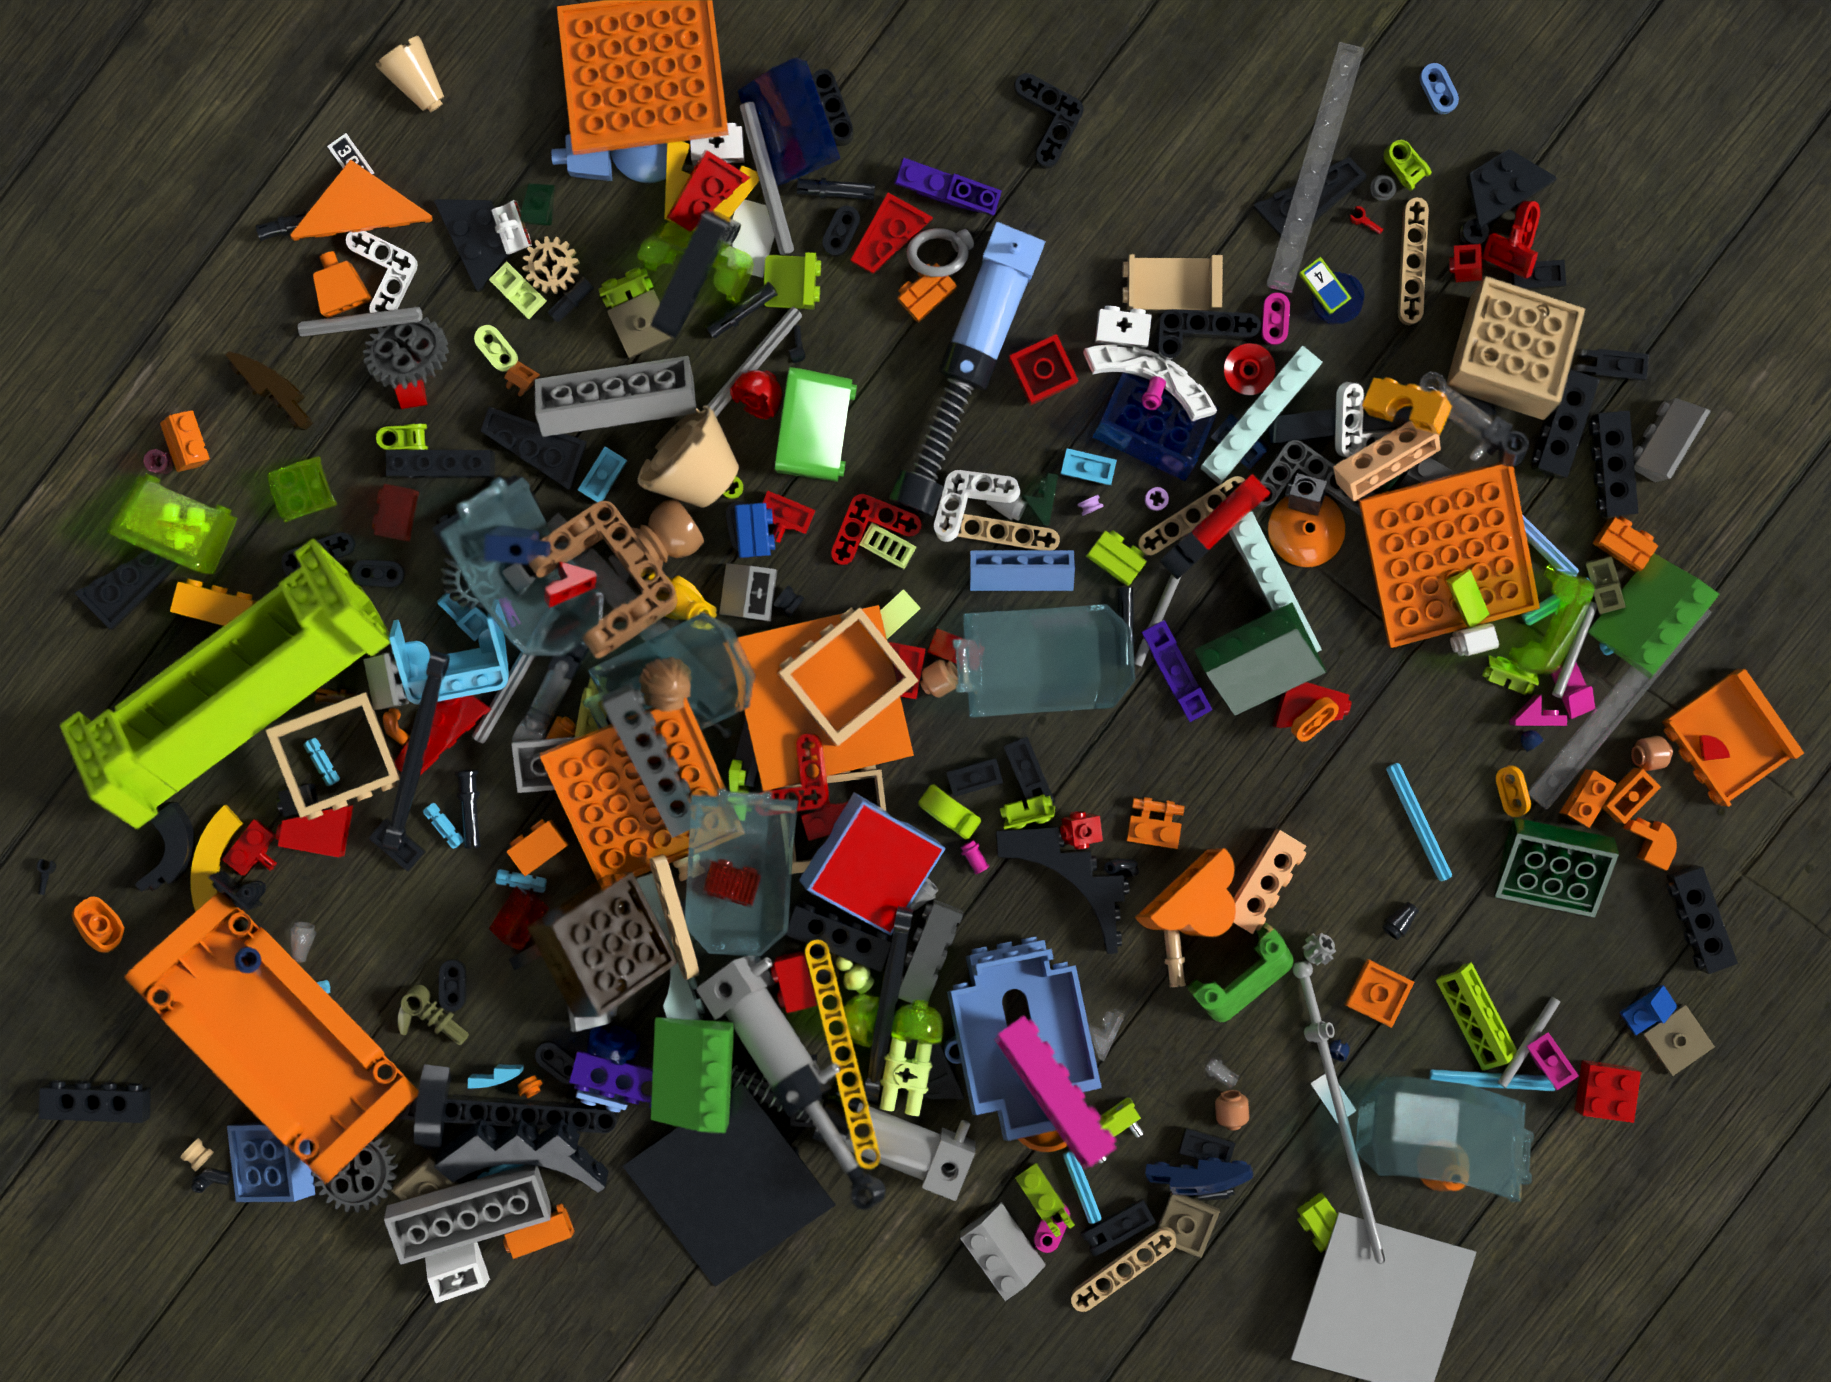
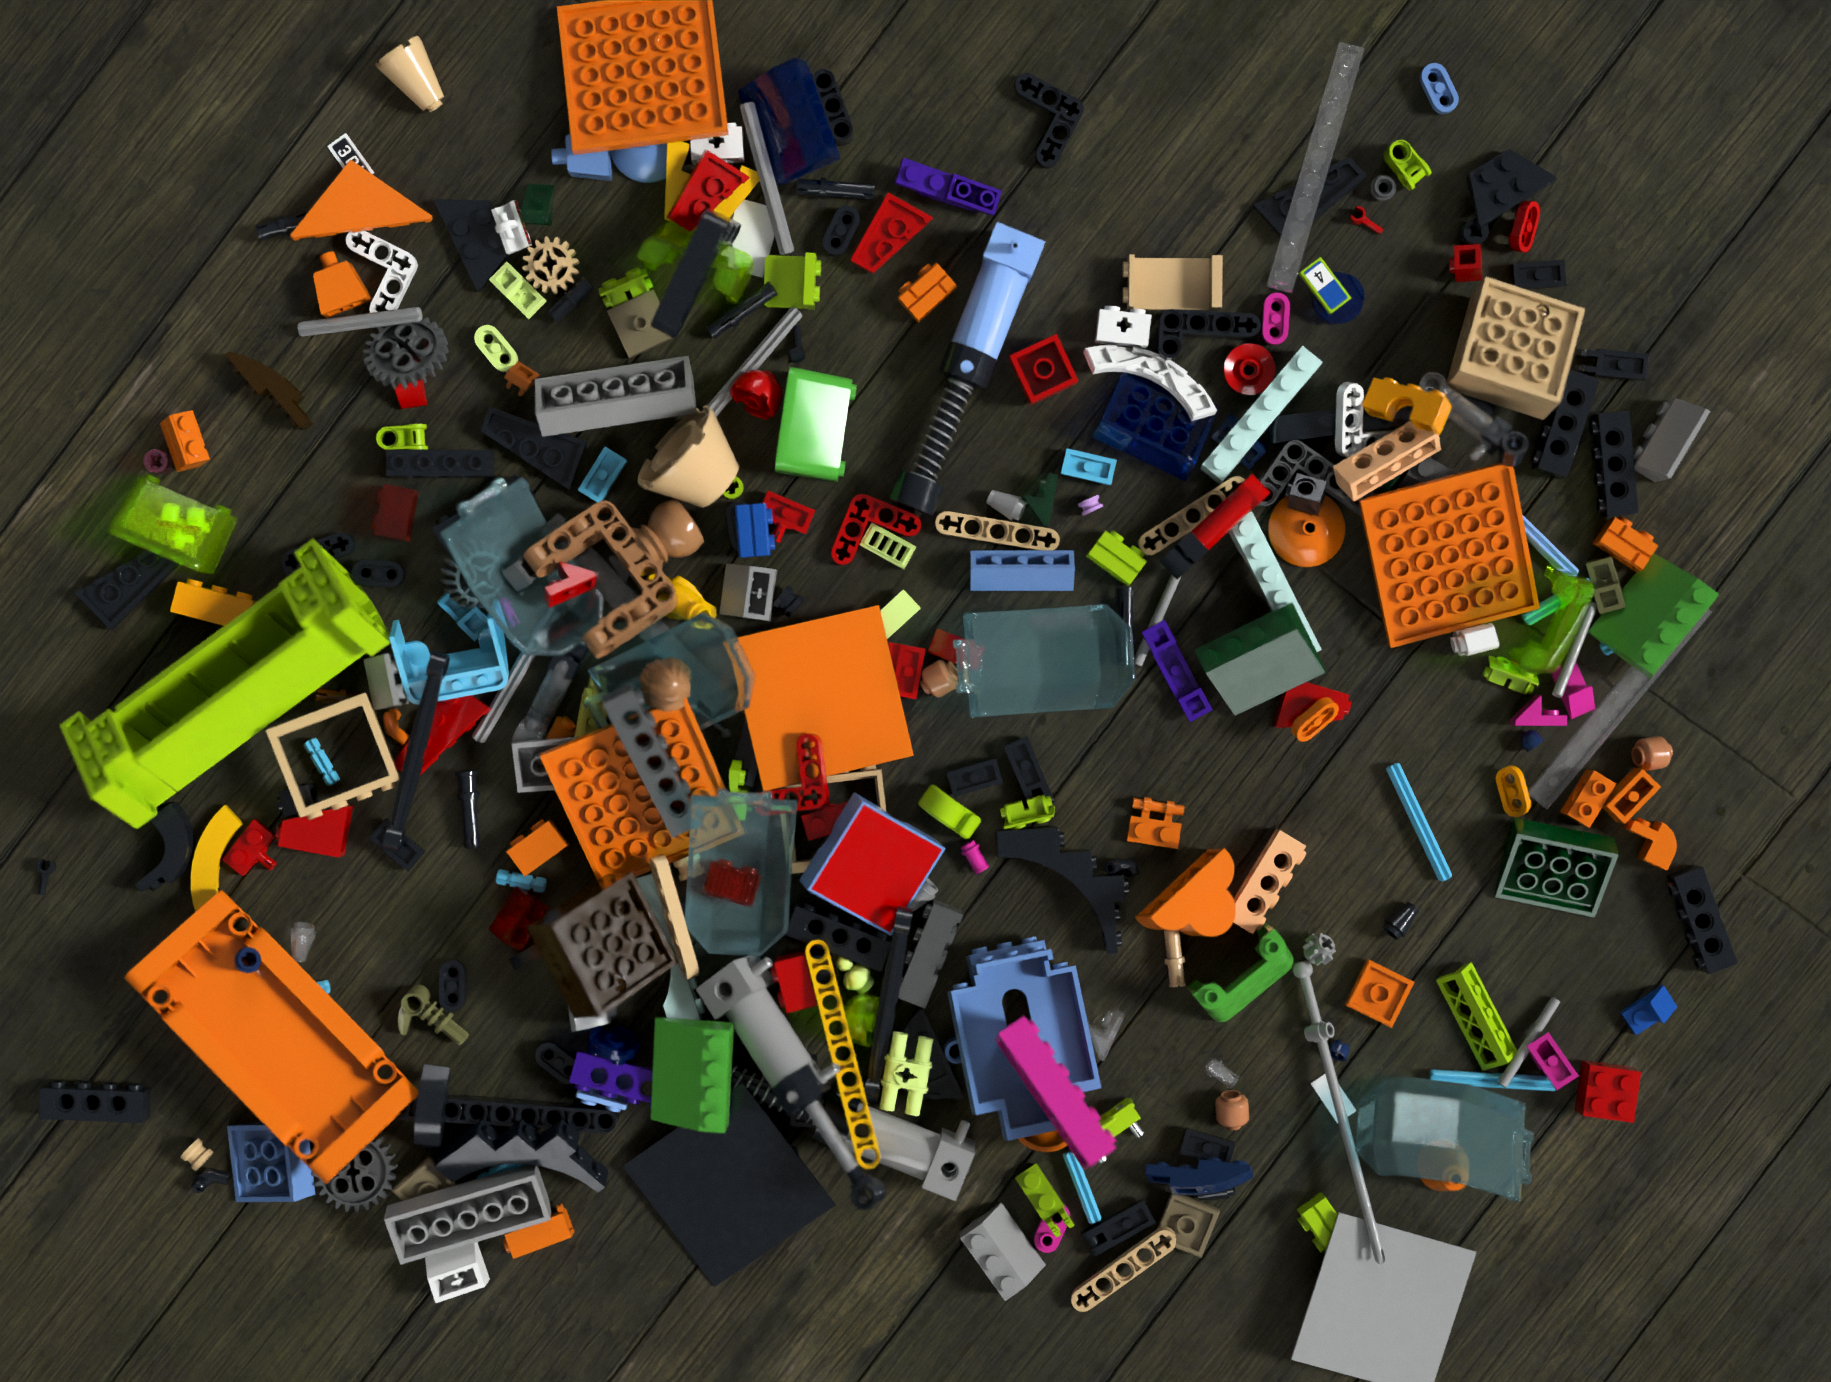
orange piece [71,896,124,953] -> none
black hinge [208,871,266,911] -> none
clear neon green slope [267,456,337,523] -> none
medium azure axle [423,803,464,849] -> none
medium azure slope [468,1064,524,1088] -> none
dark blue torso [484,525,551,564] -> none
orange plate [517,1075,543,1098] -> none
tan window [777,607,918,746] -> none
clear neon green cylinder [891,1000,943,1044] -> none
light grey piece [907,228,974,277] -> none
white beam [934,470,1020,542] -> none
red brick [1060,811,1103,849] -> none
dark pink pin [1142,376,1166,410] -> none
lavender bush [1144,487,1169,511] -> none
tan beam [1398,197,1429,325] -> none
lime slope [1446,569,1490,629] -> none
red plate [1482,225,1538,278] -> none
dark tan plate [1642,1004,1715,1076] -> none
orange panel [1662,669,1804,807] -> none
red tile [1699,735,1730,761] -> none

